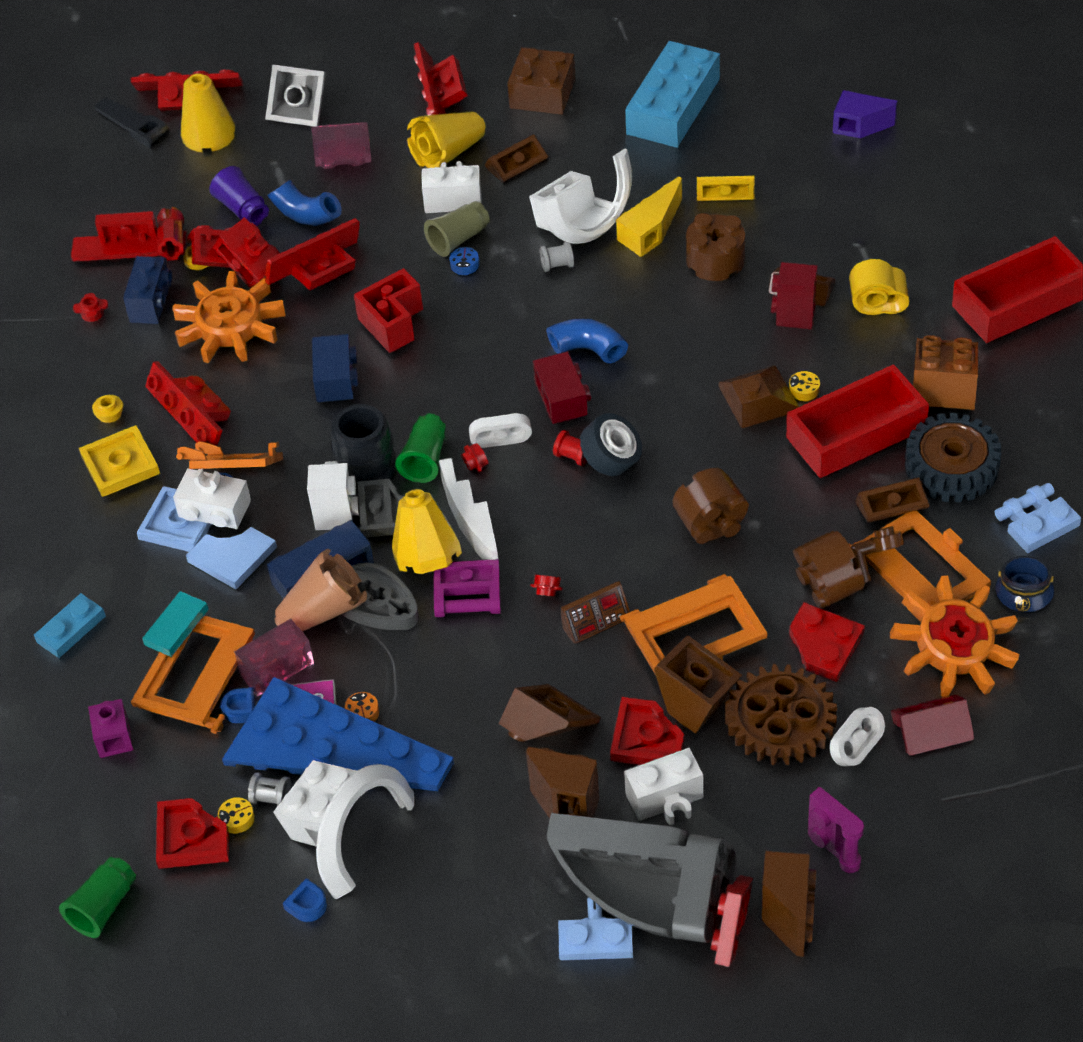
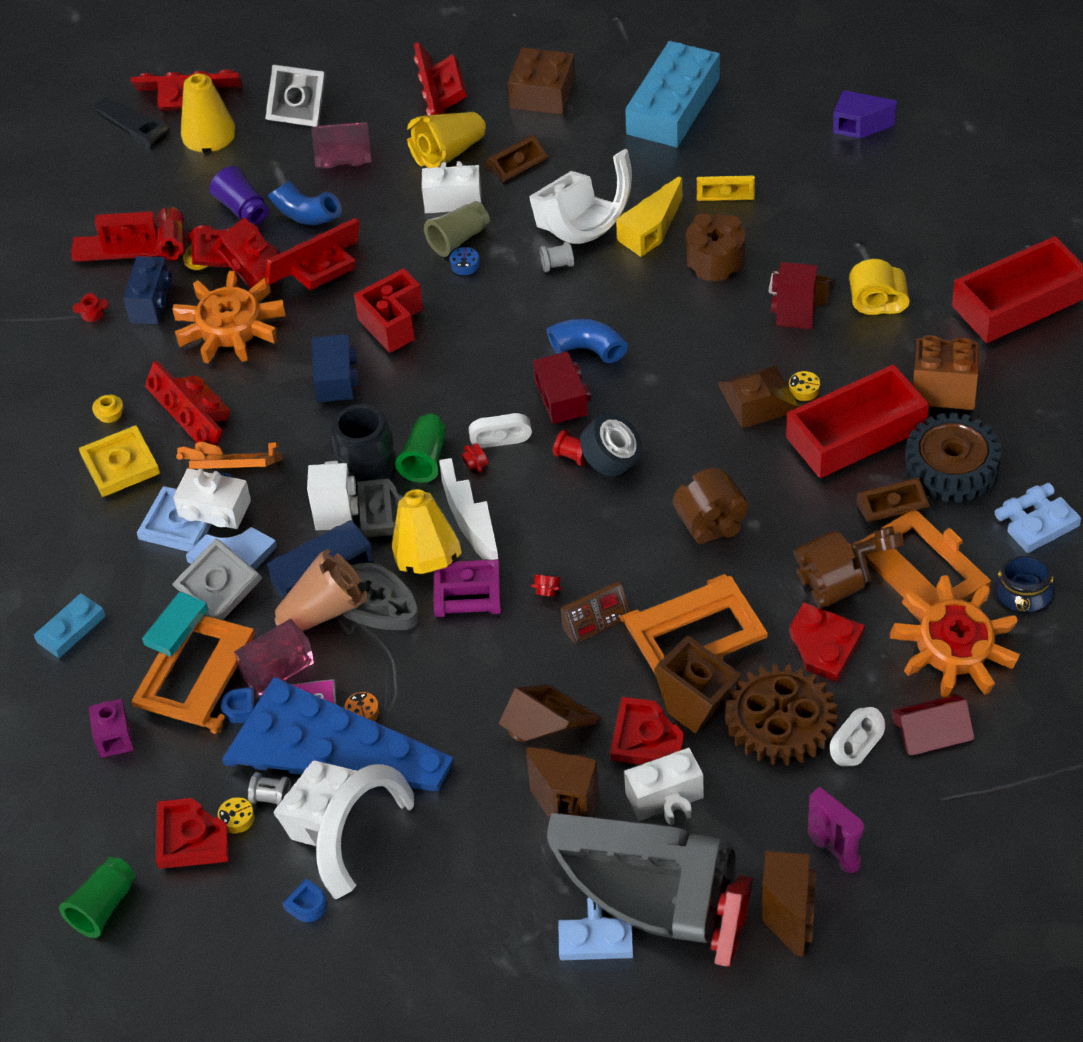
none -> light grey tile [172,537,262,620]

